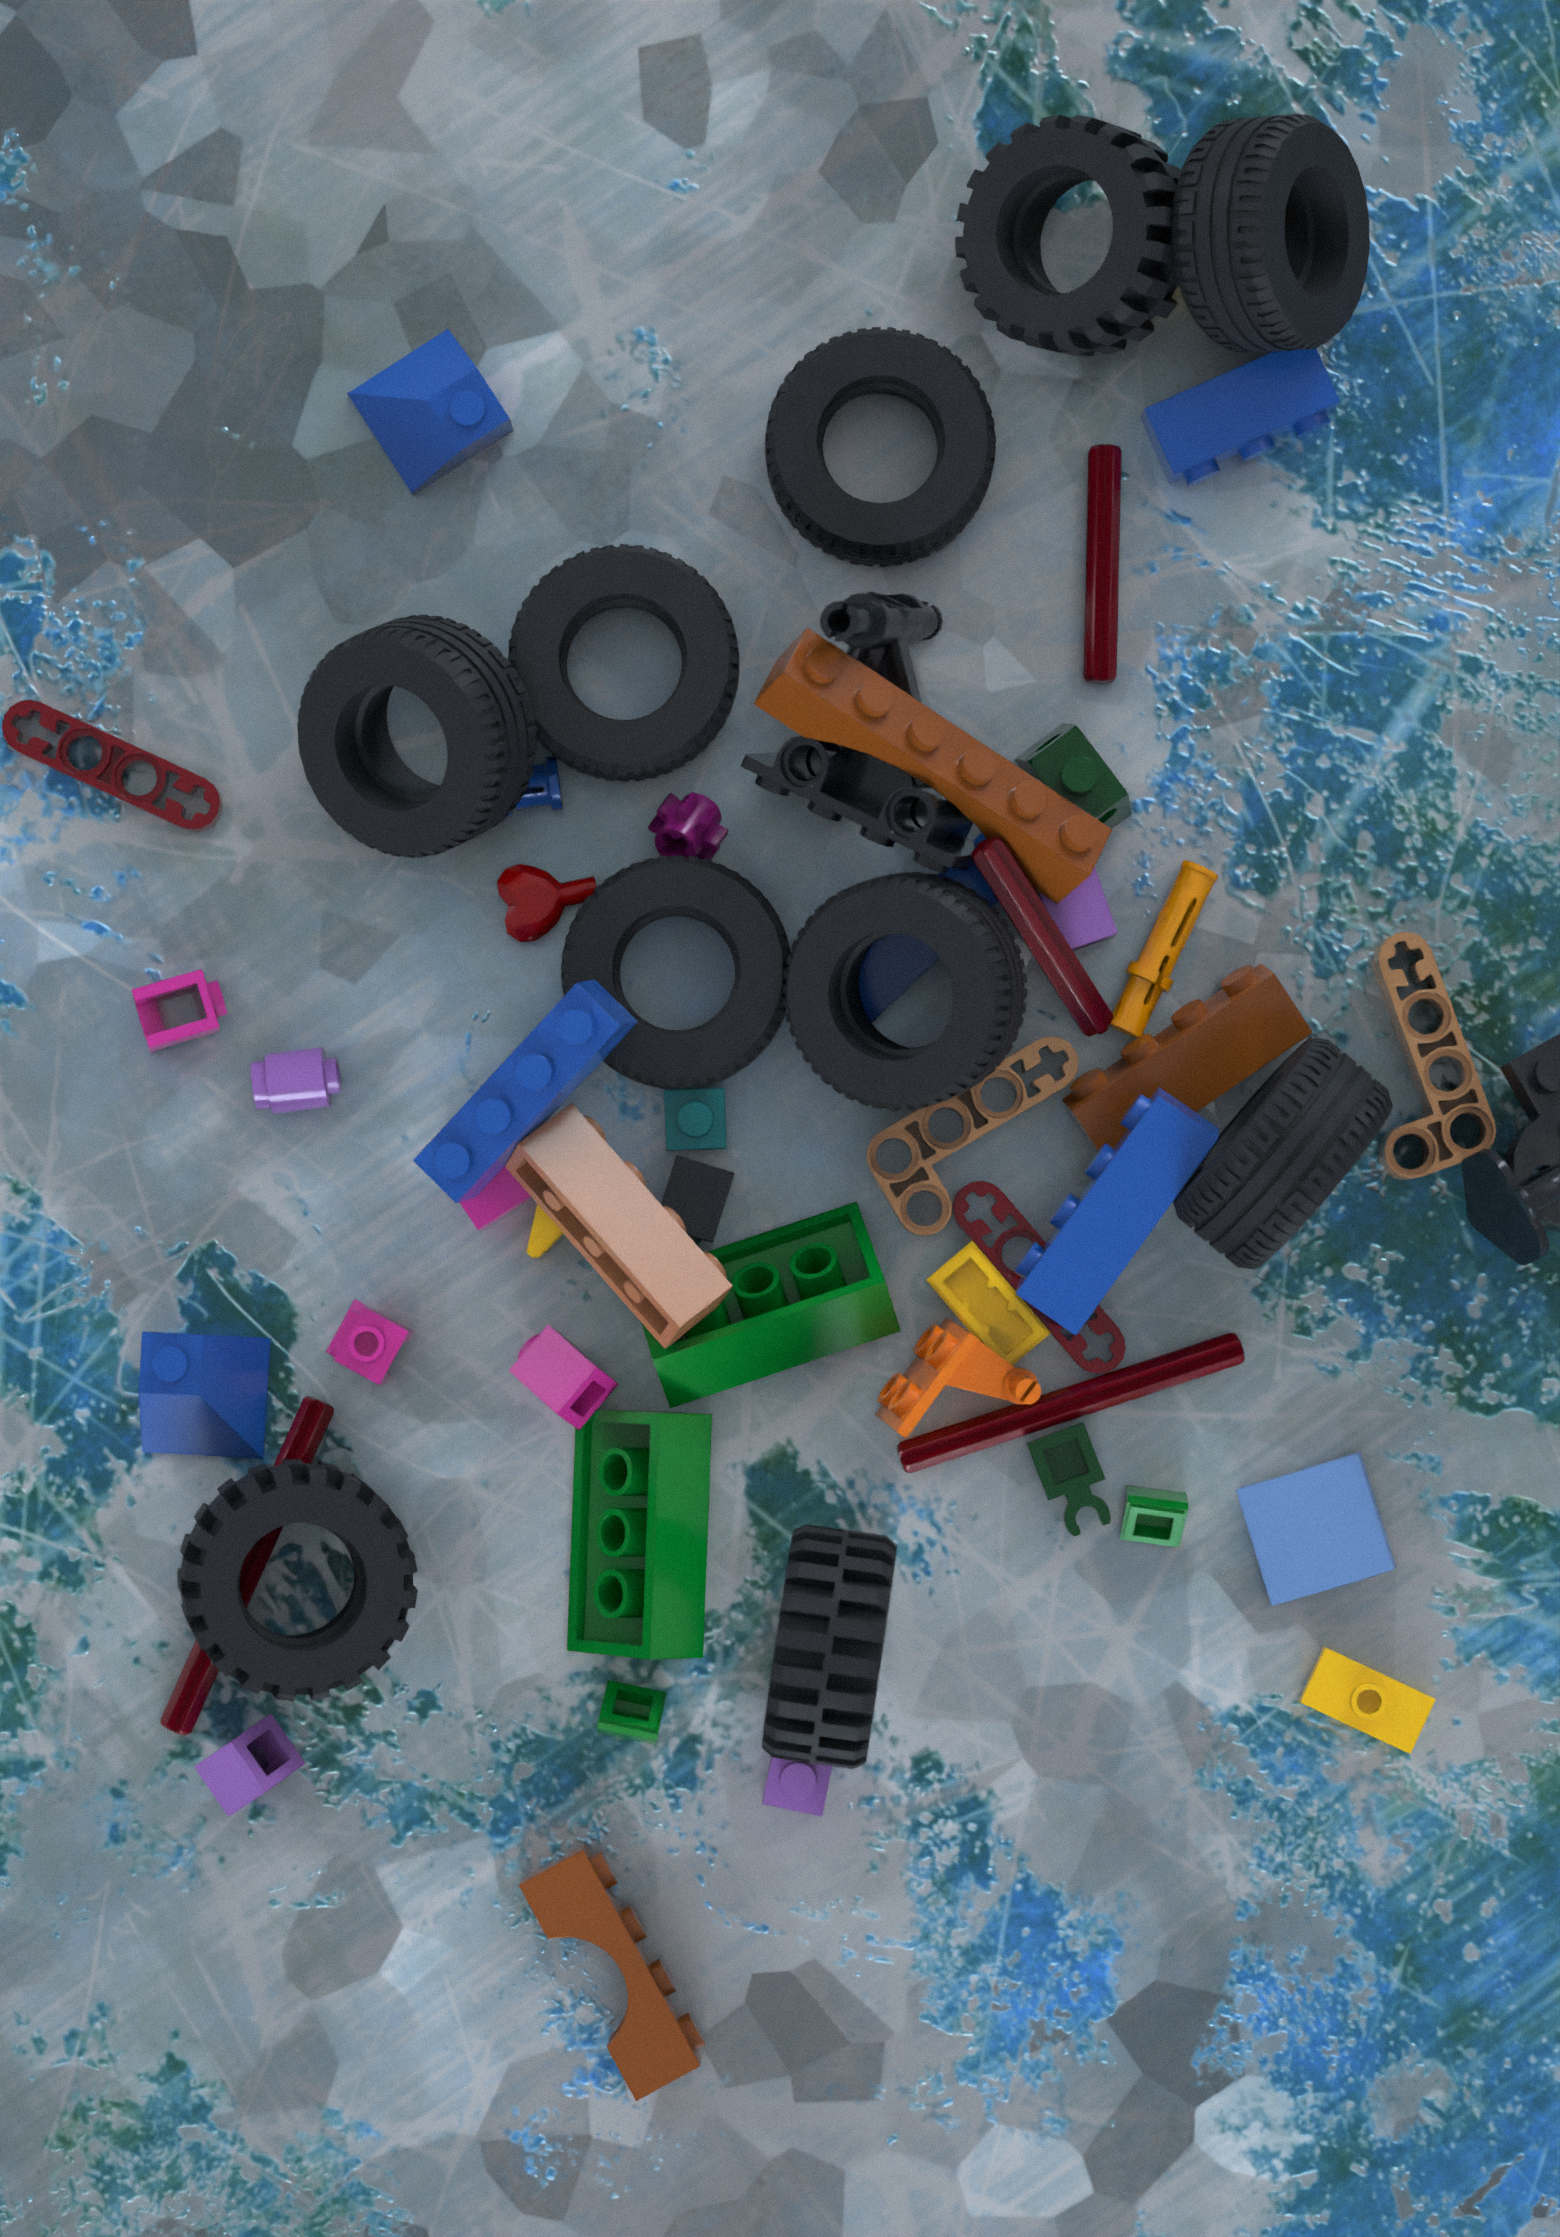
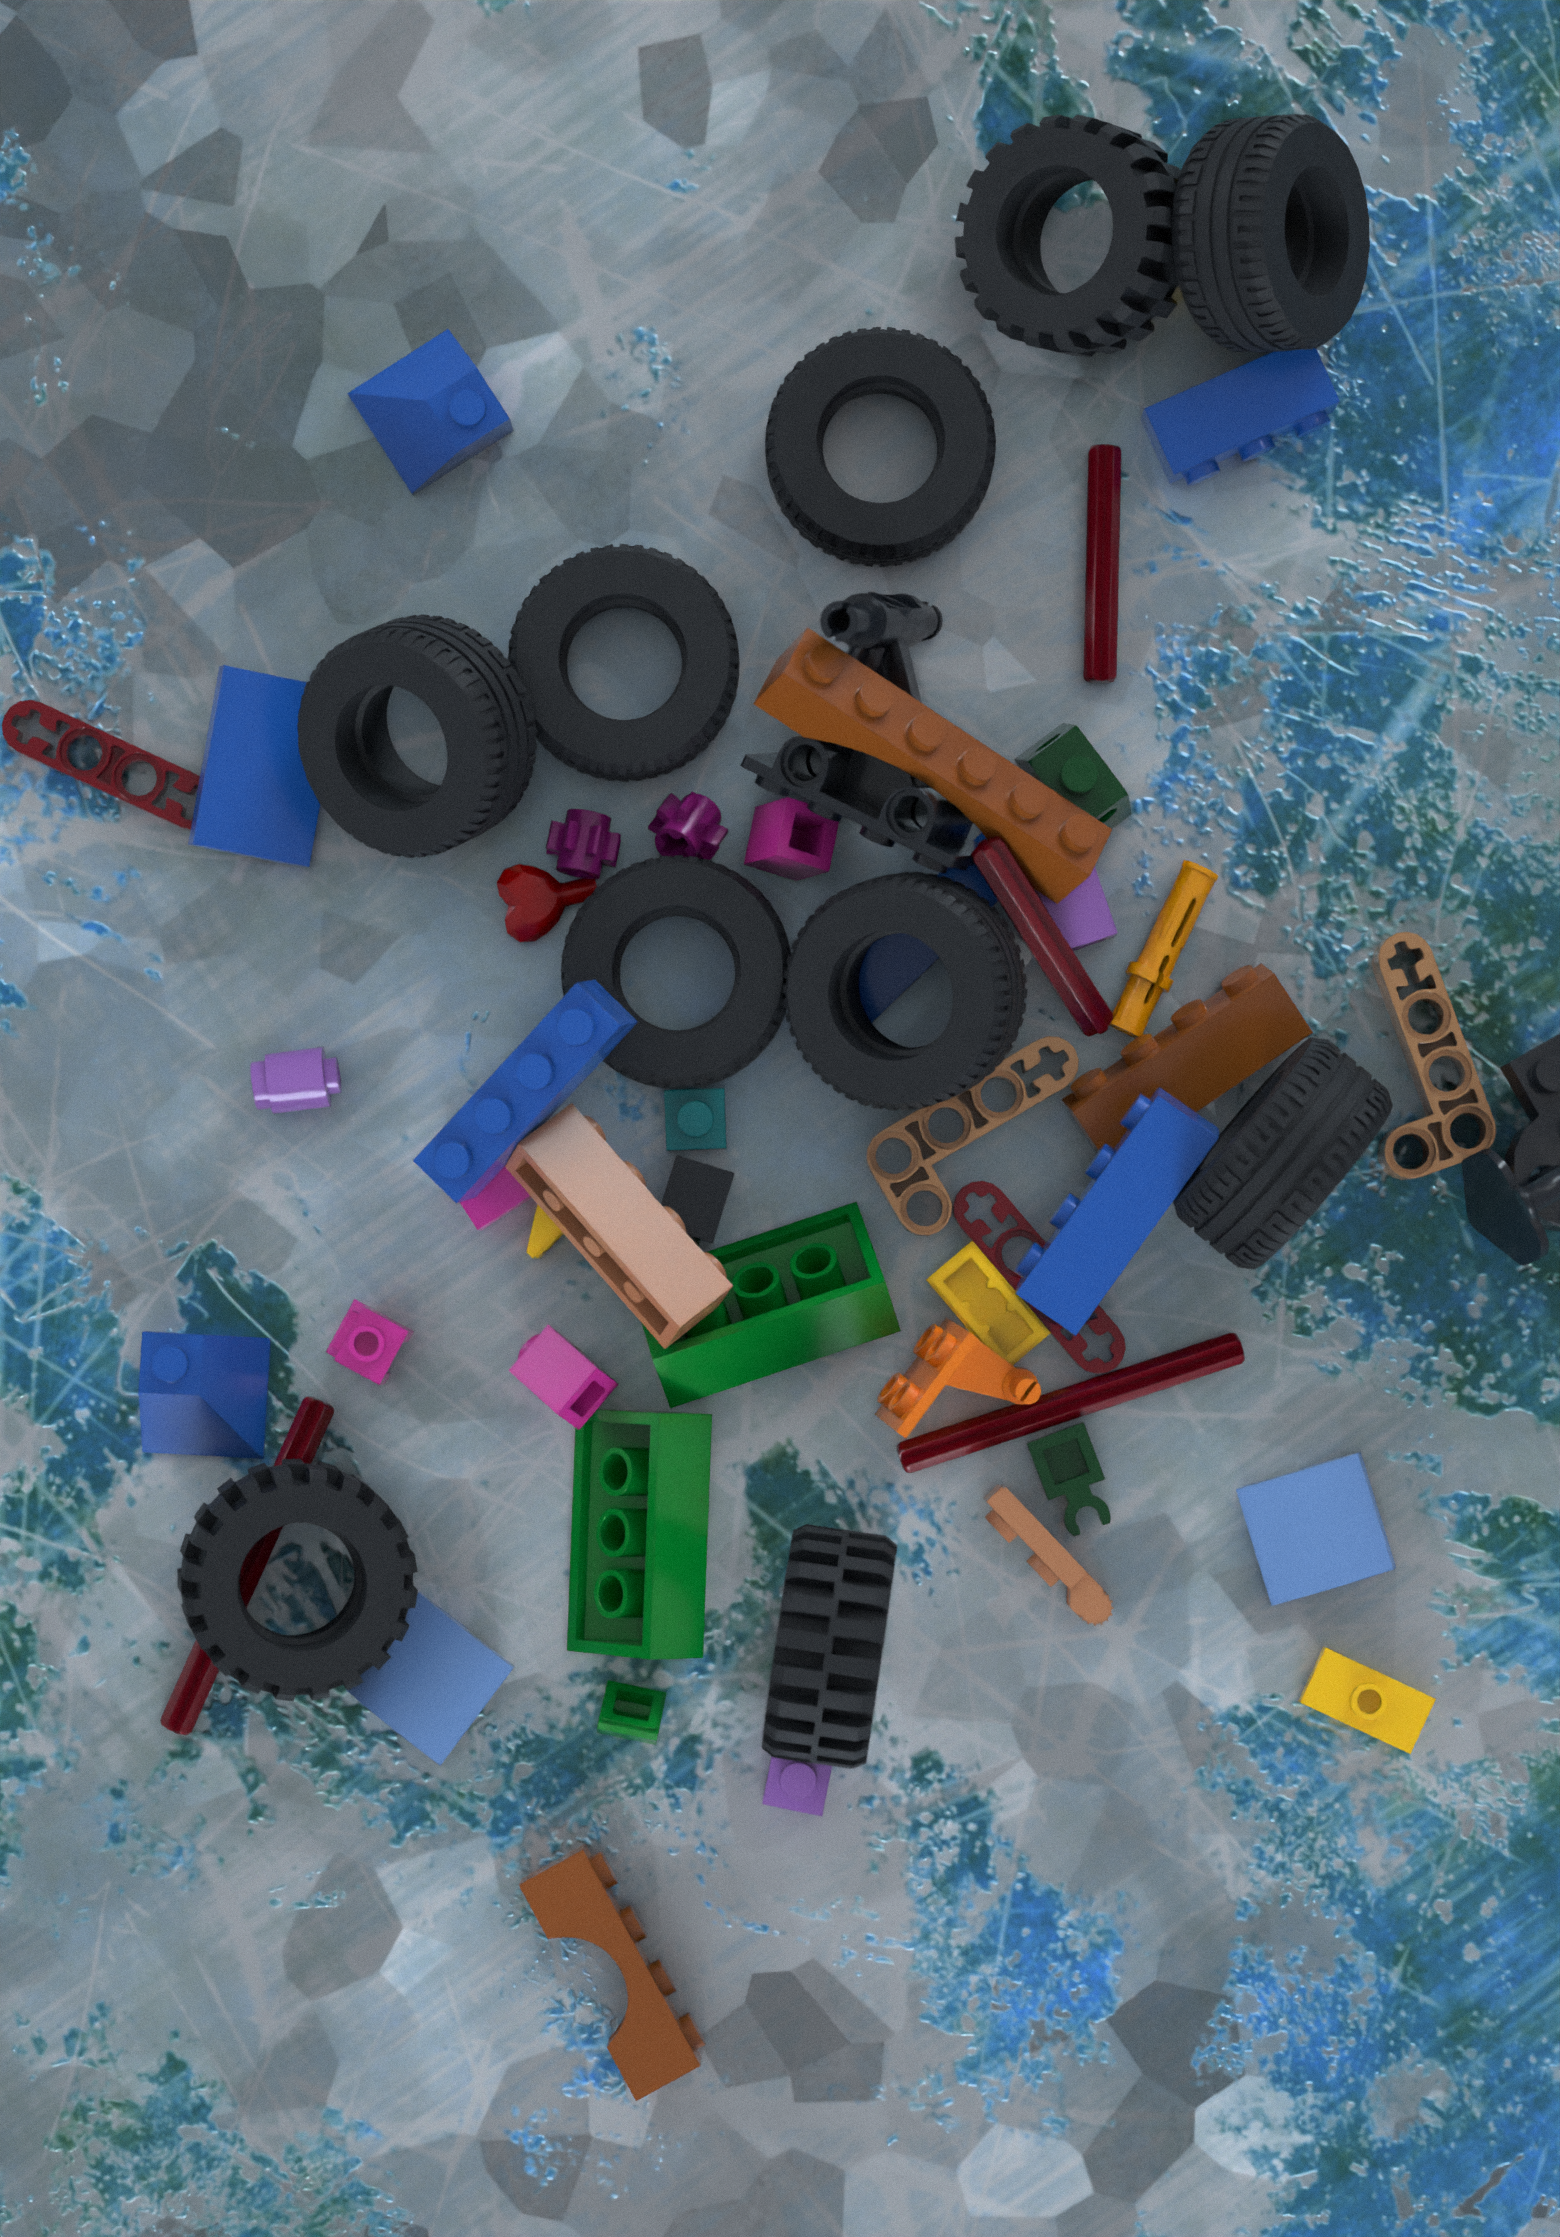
dark pink window [132,969,228,1053] -> none
medium lavender brick [194,1713,306,1817] -> none
blue bush [508,756,563,816] -> none
green slope [1120,1485,1189,1547] -> none
none -> blue tile [188,665,320,867]
none -> medium blue slope [346,1592,515,1766]
none -> magenta gear [546,809,621,879]
none -> dark pink brick [743,797,839,881]
none -> nougat hinge [983,1484,1114,1626]

